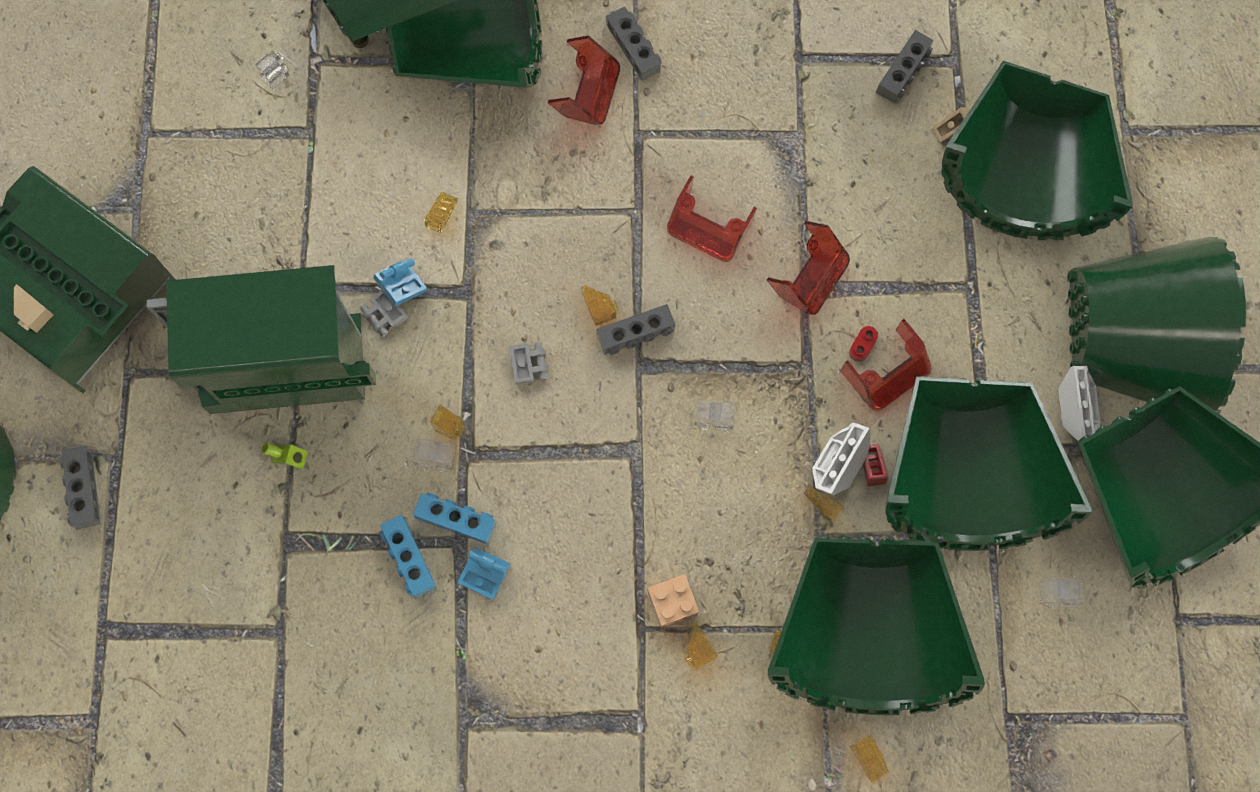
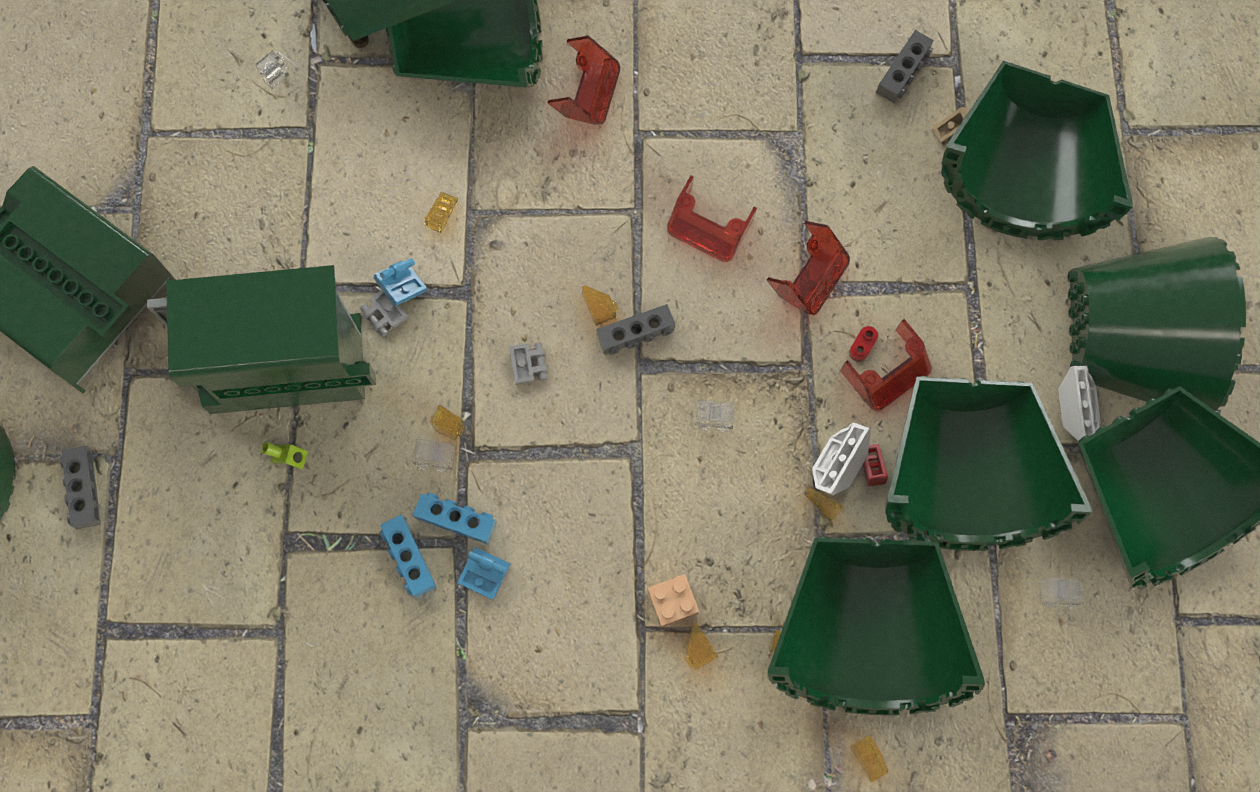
tan slope [14,284,53,333] -> none
dark grey brick [606,6,662,81] -> none

